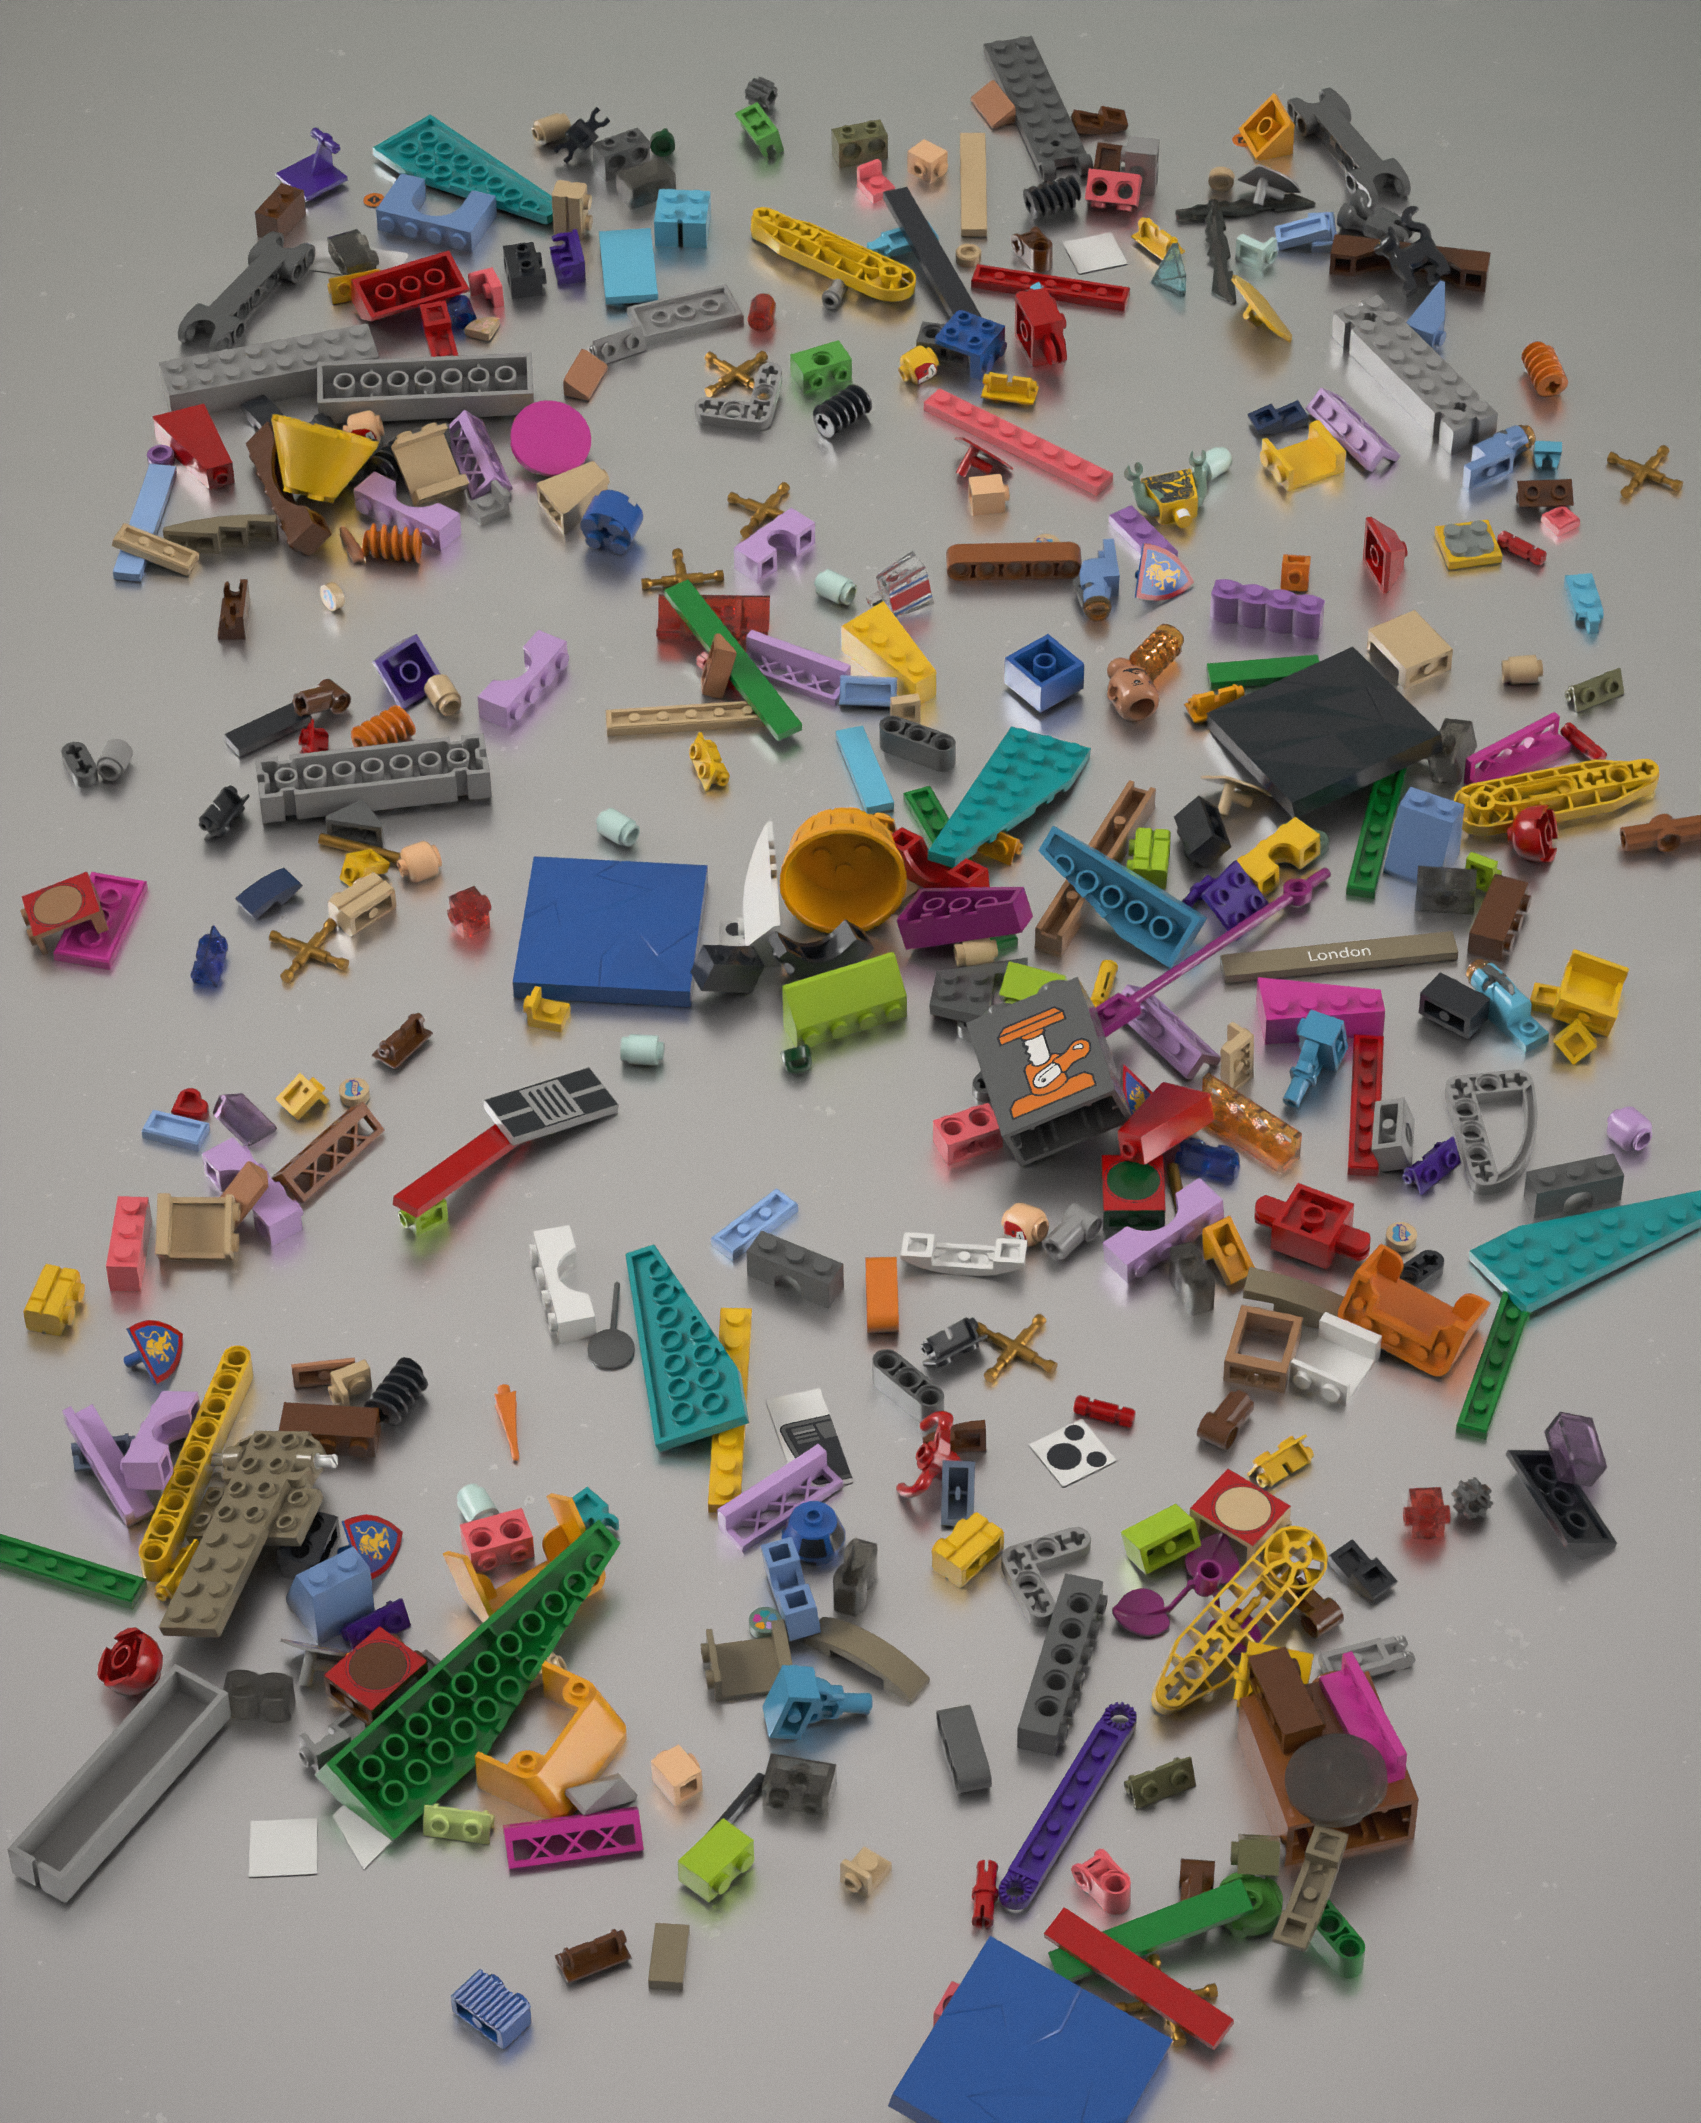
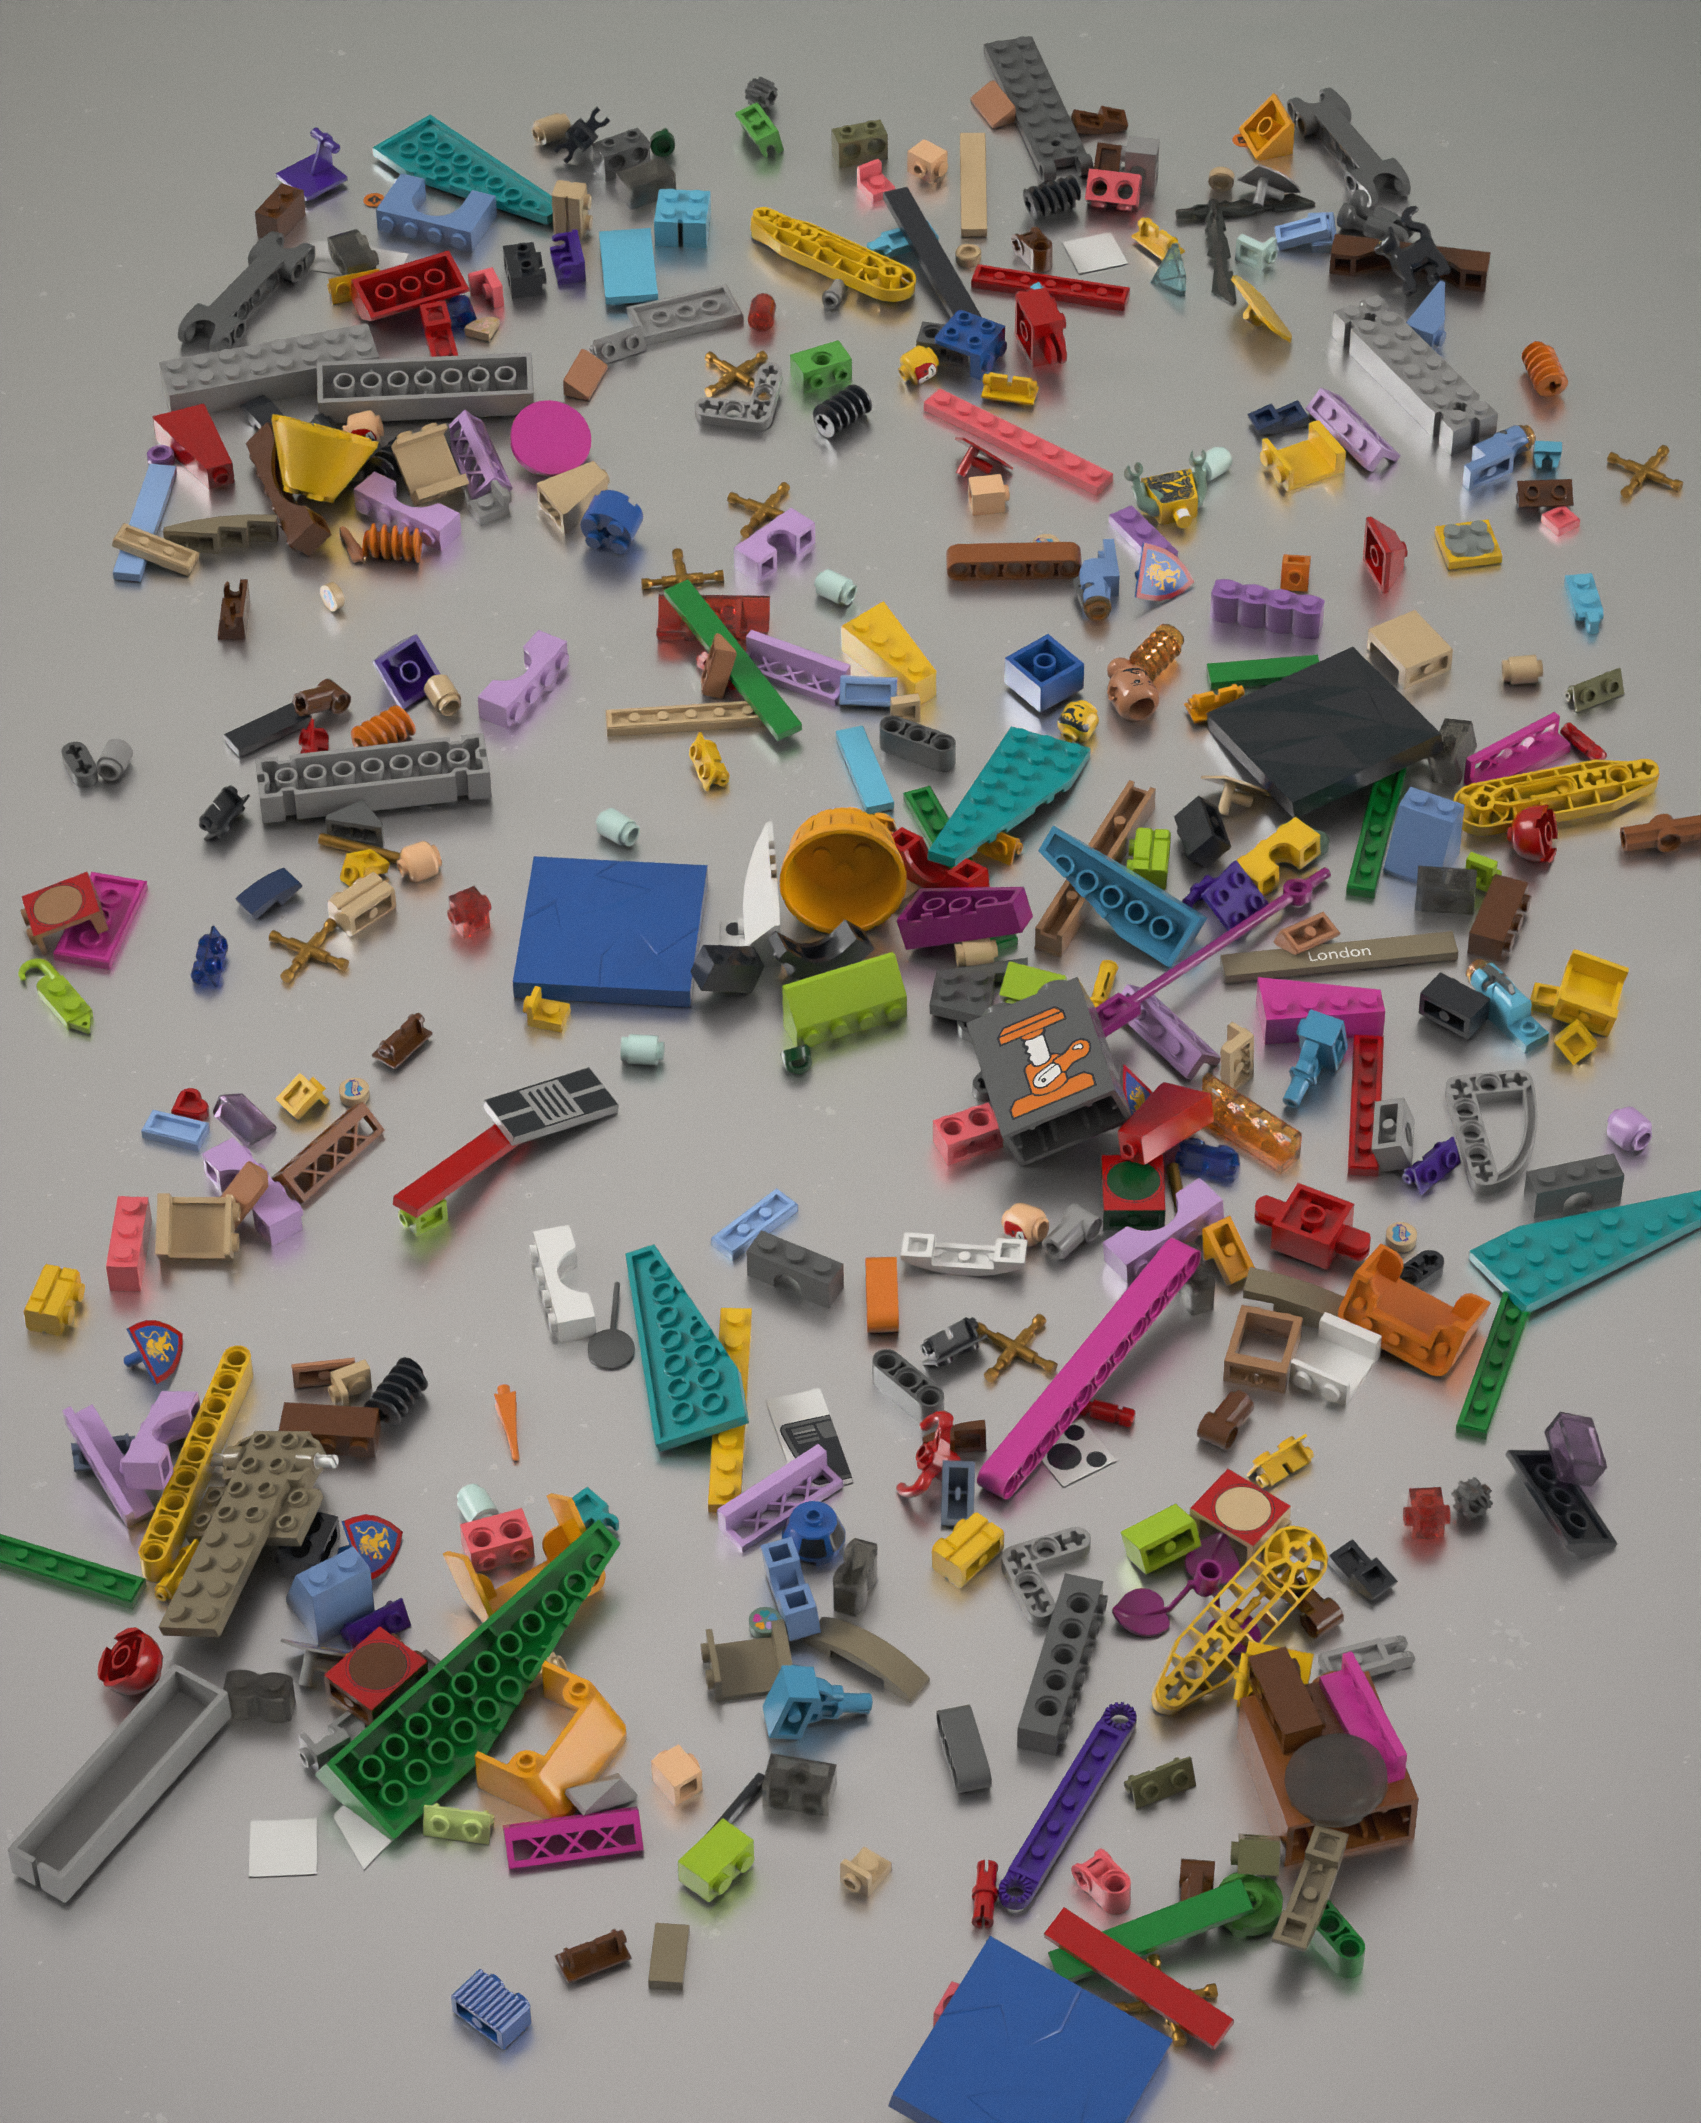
clear torso [866,551,934,617] -> none
red axle [1497,531,1547,566] -> none
none -> lime plate [18,958,93,1034]
none -> dark pink beam [977,1238,1201,1500]
none -> yellow head [1057,700,1099,743]
none -> nougat slope [1273,911,1341,955]

